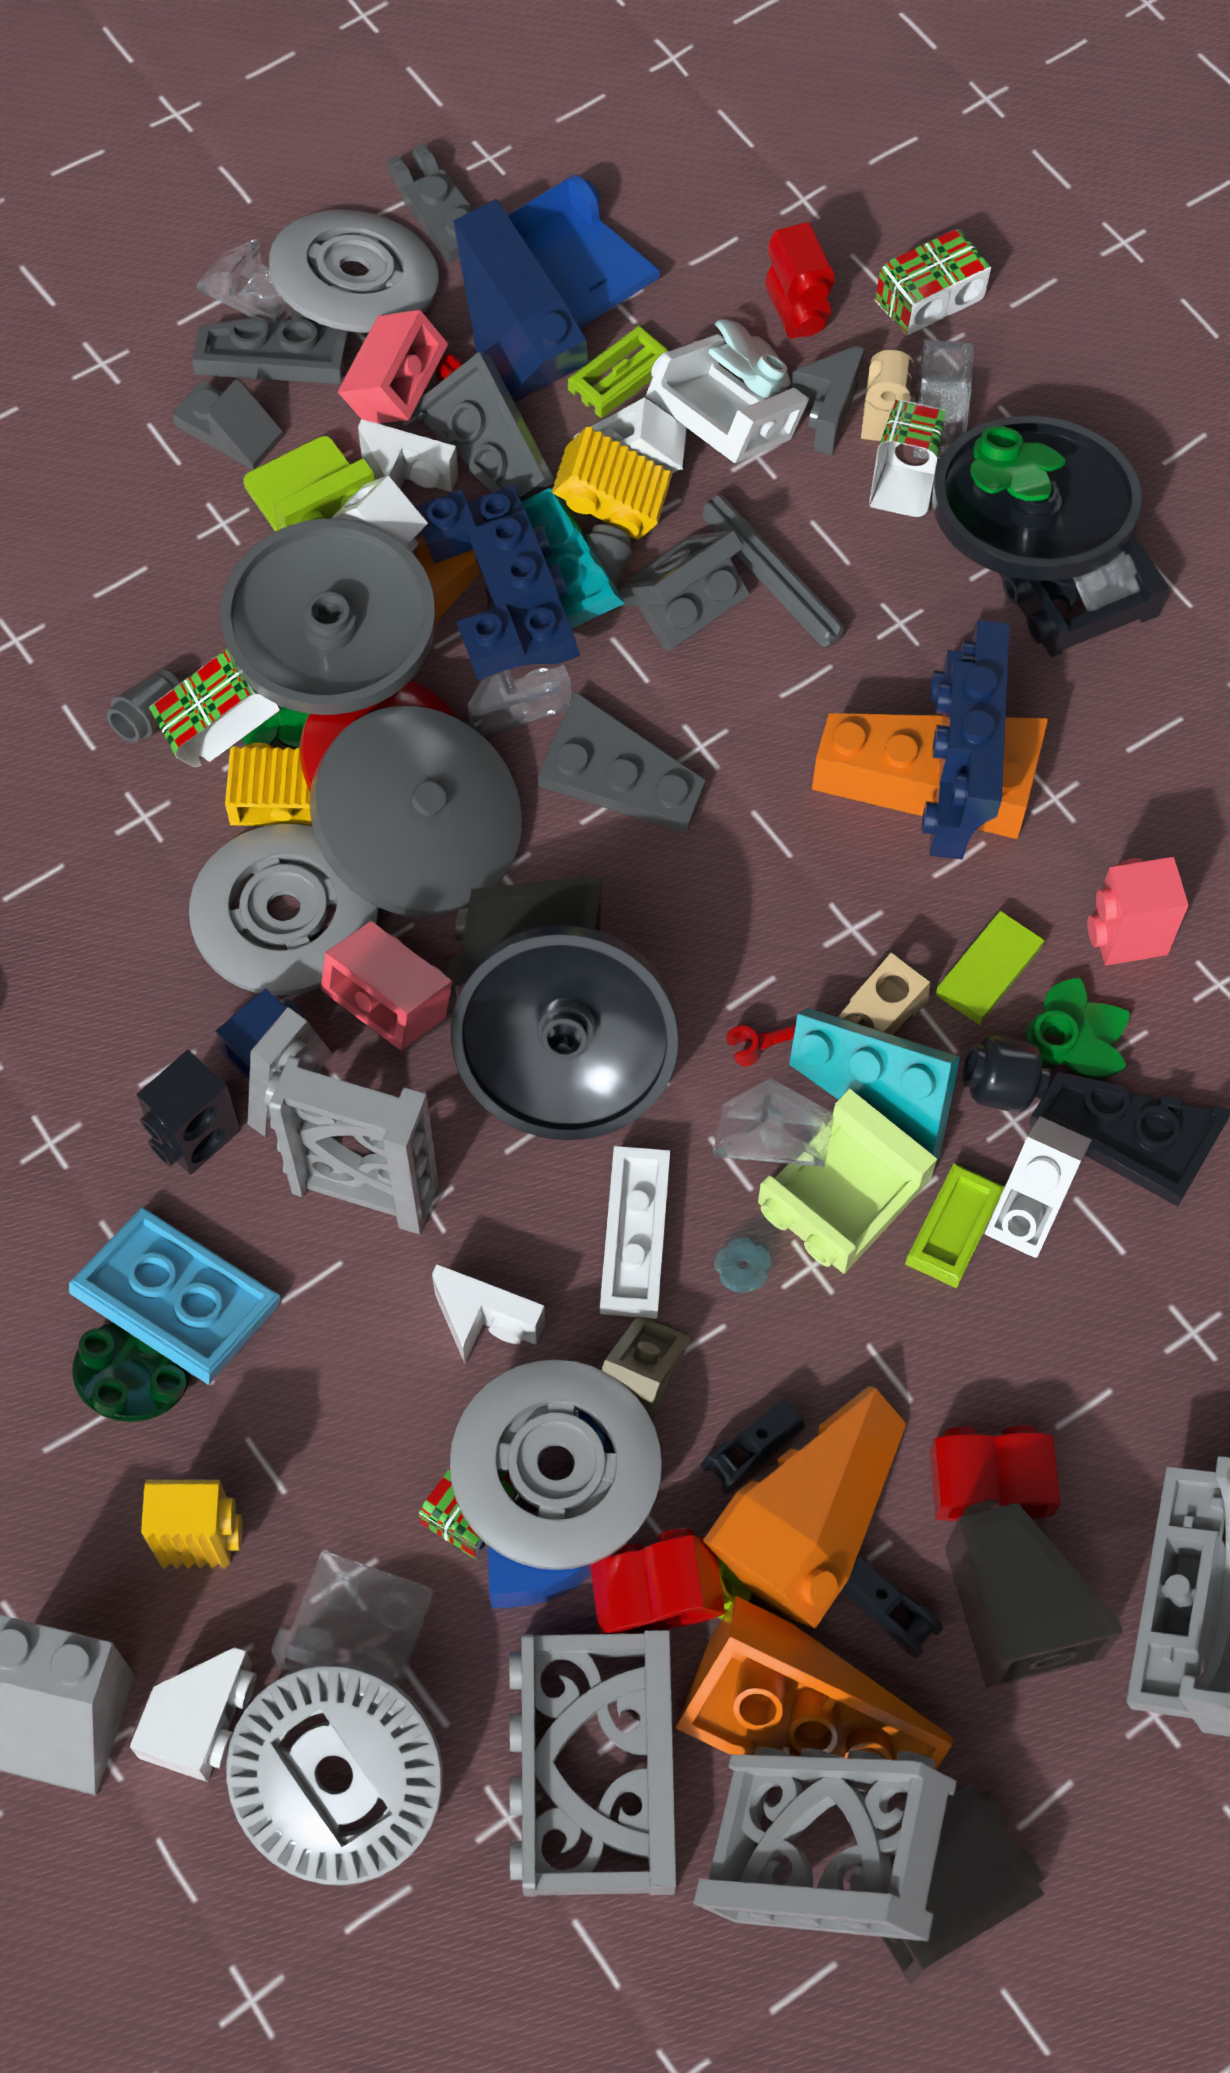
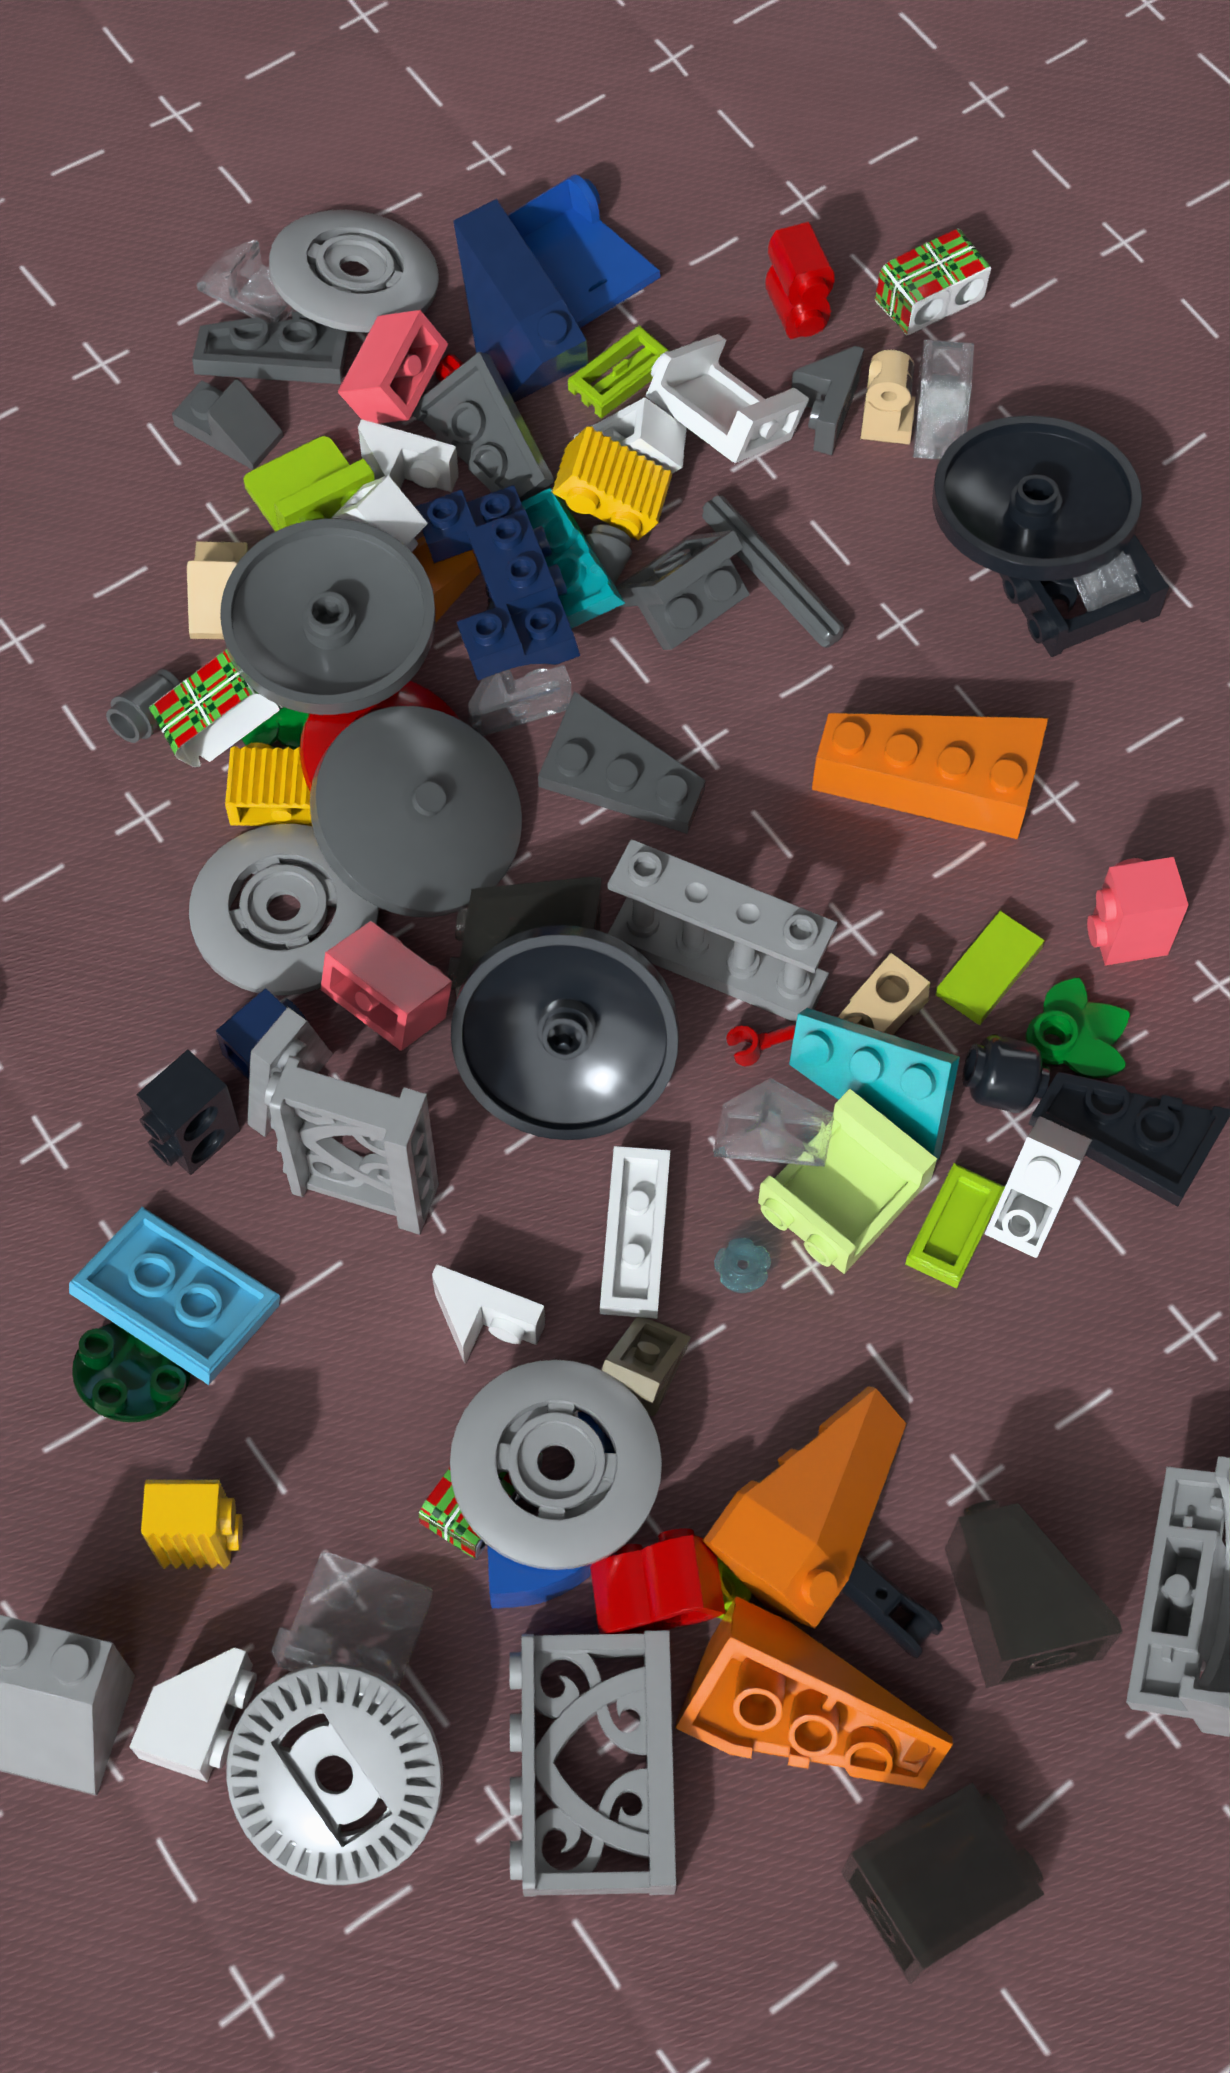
dark grey hinge [386,144,473,263] -> none
light grey fence [693,1747,957,1941] -> none
black bar [700,1397,805,1495] -> none
light aqua plate [708,319,790,398] -> none
piece [869,400,946,517] -> none
dark blue bracket [921,620,1010,860] -> none
red brick [929,1425,1061,1521] -> none
green plate [970,426,1066,501] -> none
none -> tan slope [187,541,249,639]
none -> light grey fence [607,839,837,1023]

